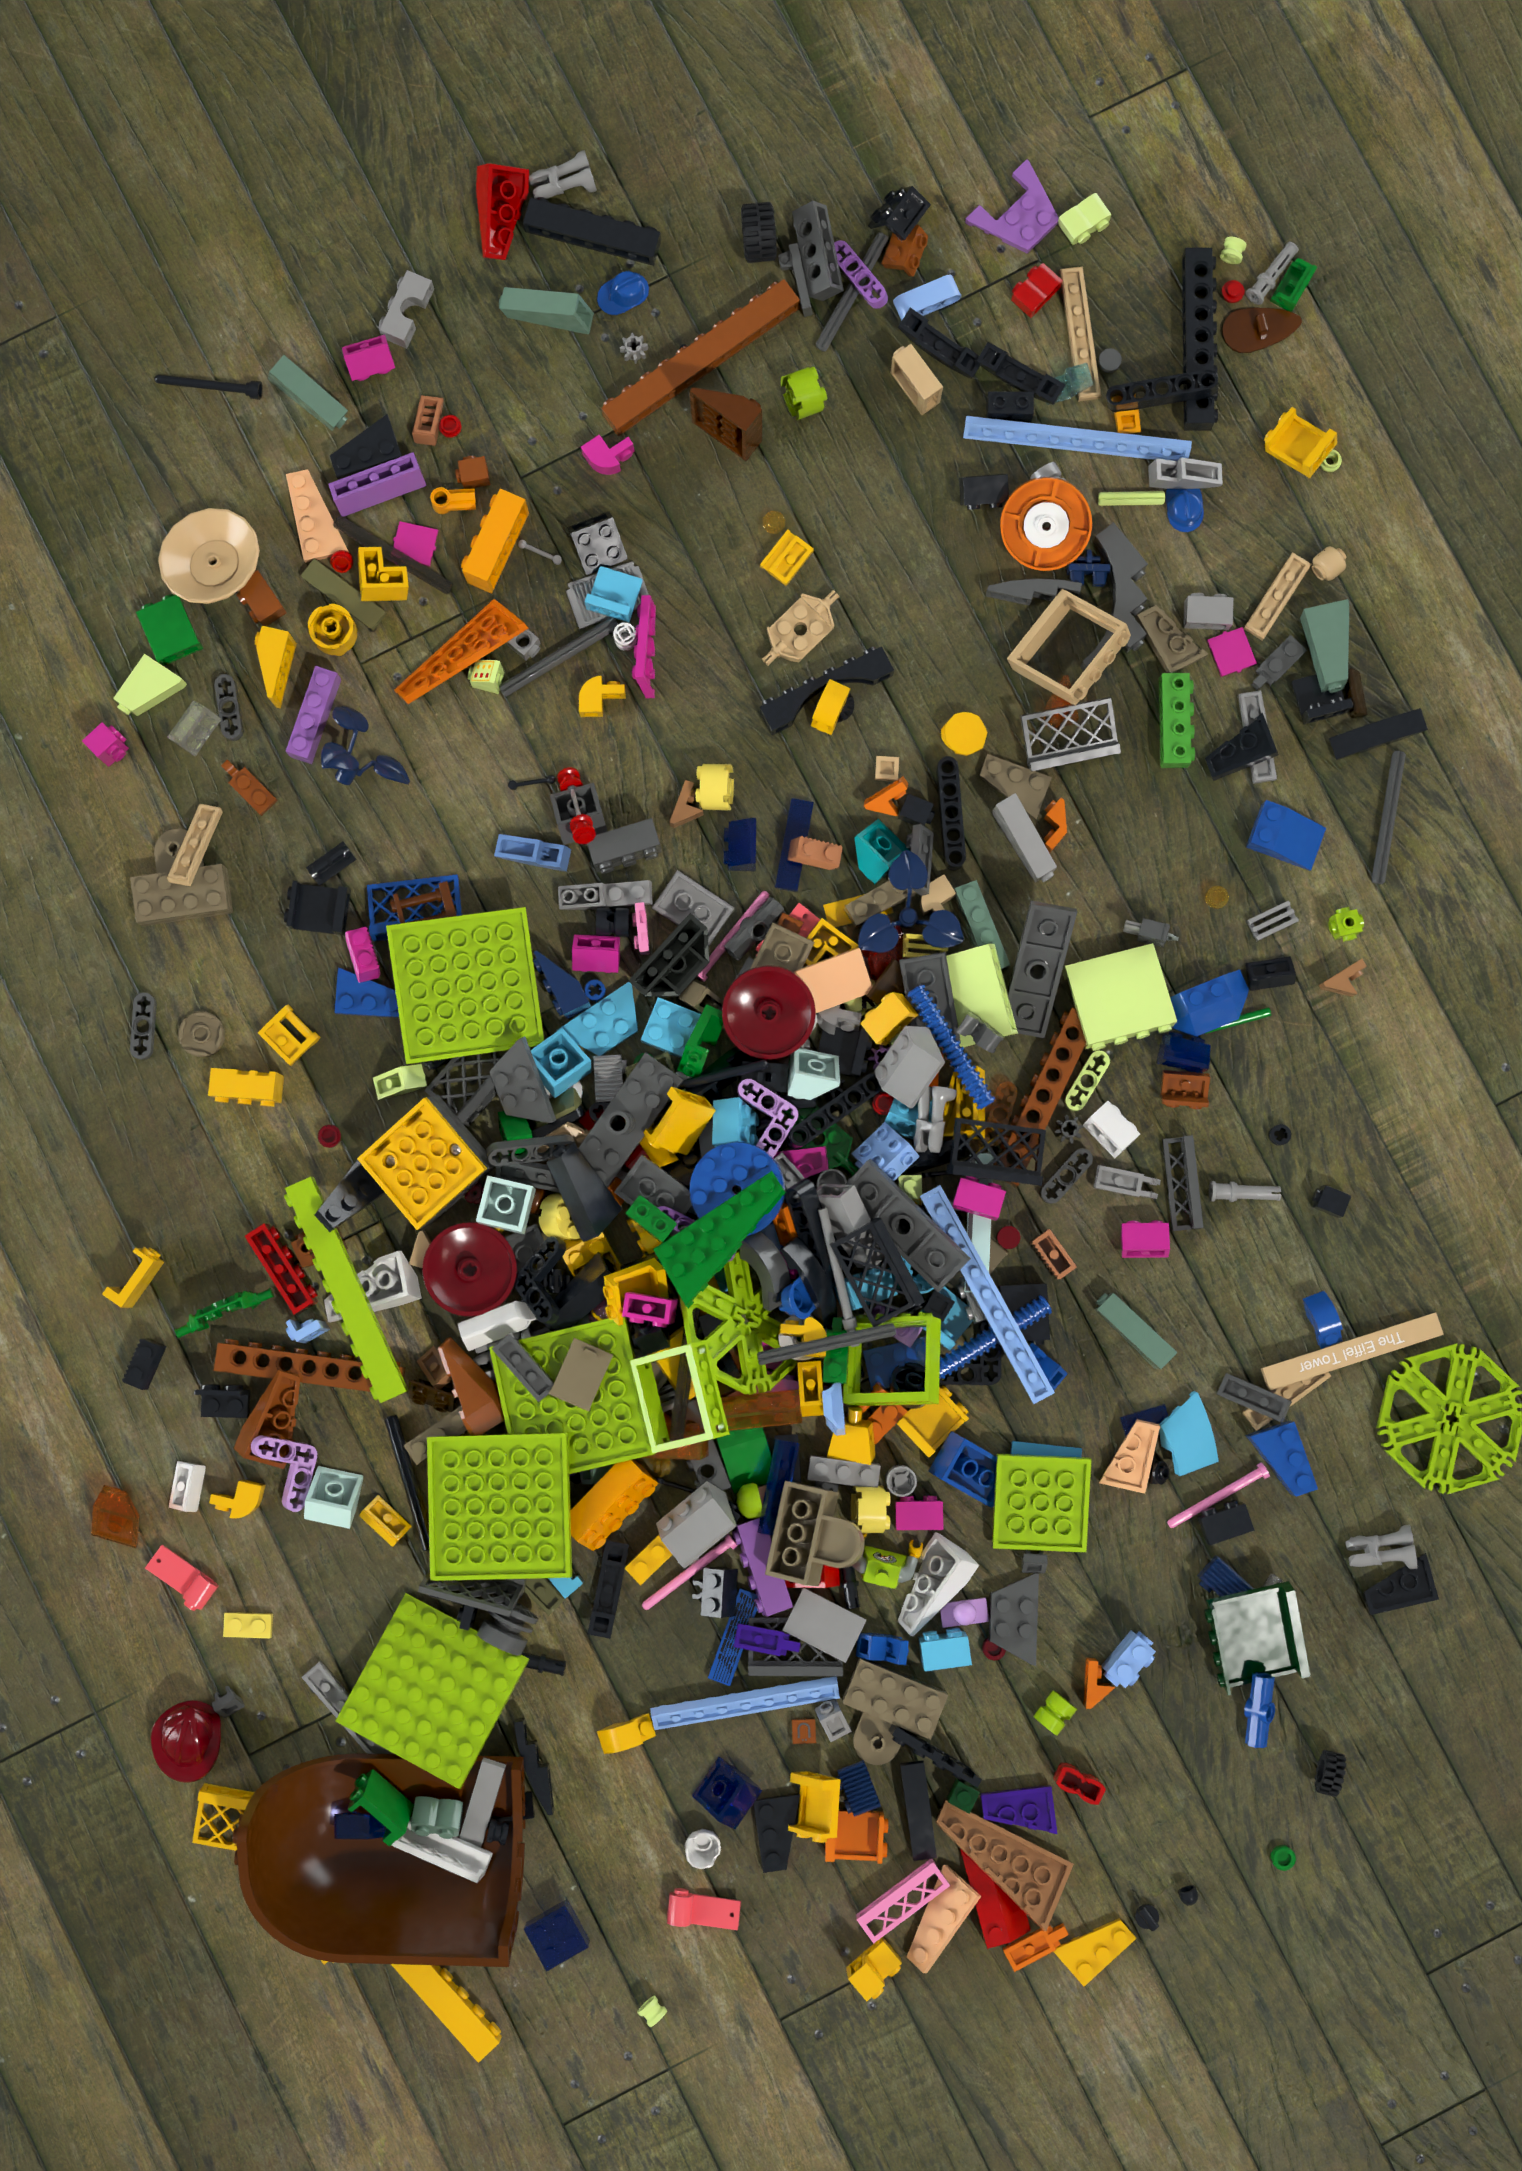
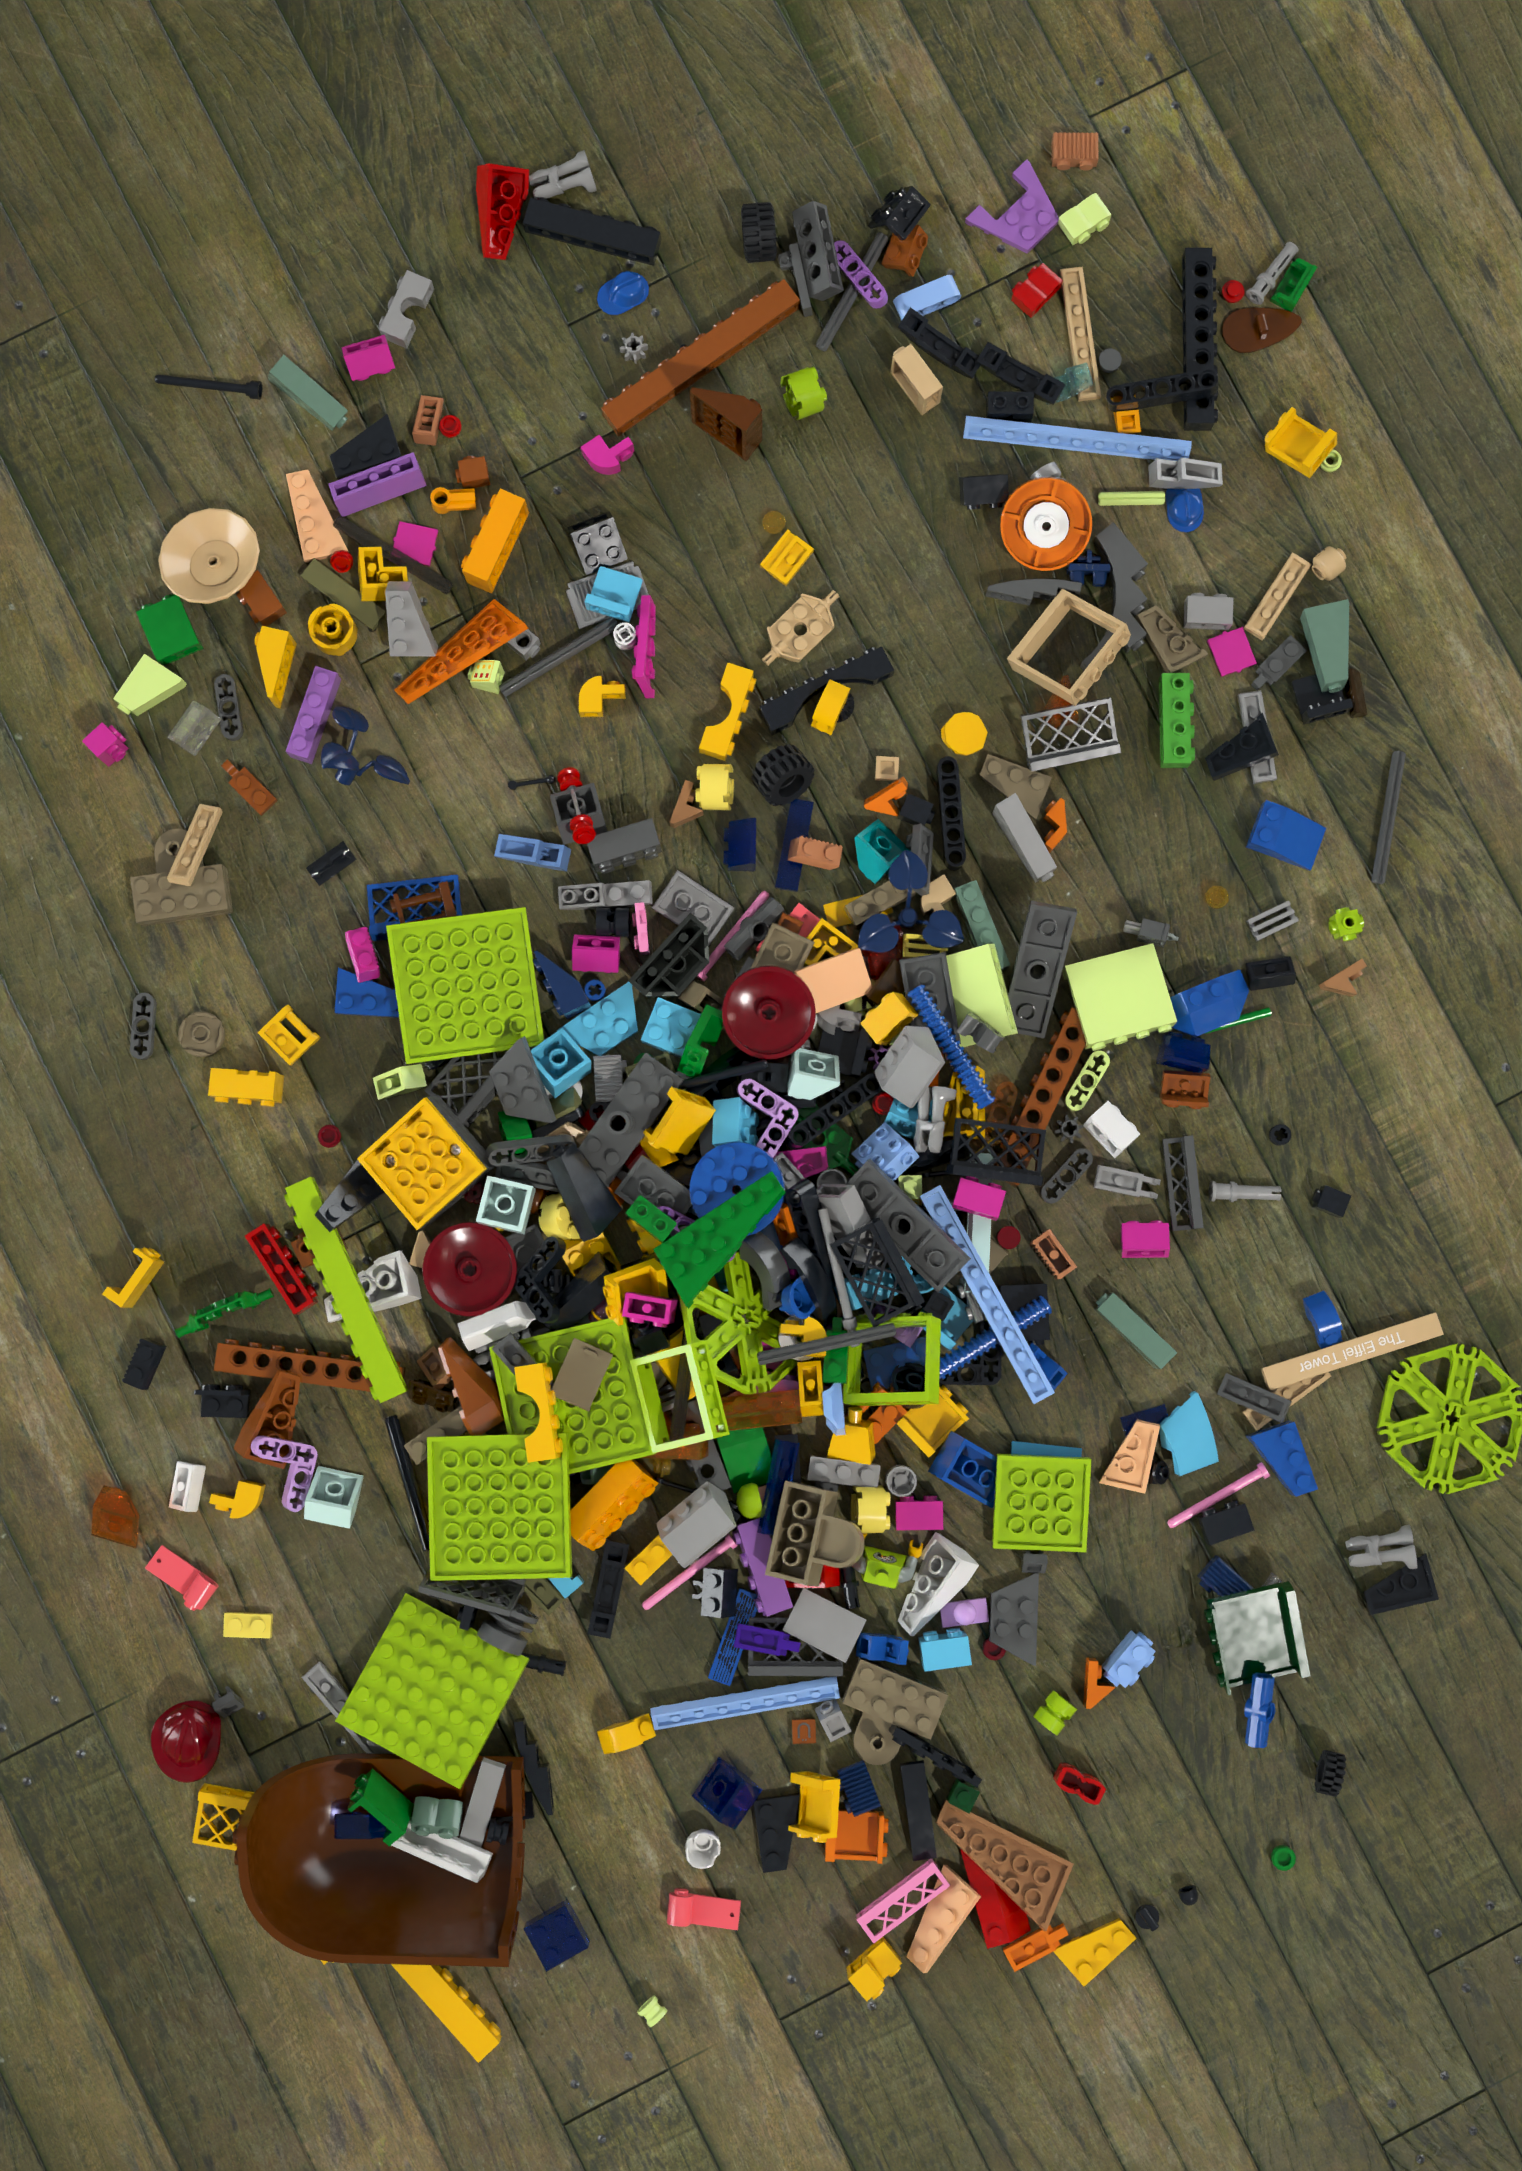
black panel [284,880,351,936] -> none
light blue bracket [286,1318,330,1344] -> none
yellow slope [359,1495,412,1547] -> none
sand green slope [499,287,594,334] -> none
light grey hinge [518,540,562,565] -> none
dark purple wing [980,1785,1057,1834] -> none
yellowish green wheel [1220,237,1247,264] -> none
black slope [1329,708,1428,760] -> none
none -> light grey wedge [385,581,438,657]
none -> yellow arch [514,1362,563,1463]
none -> yellow arch [699,663,757,761]
none -> black tyre [751,744,815,806]
none -> nougat brick [1051,132,1098,171]

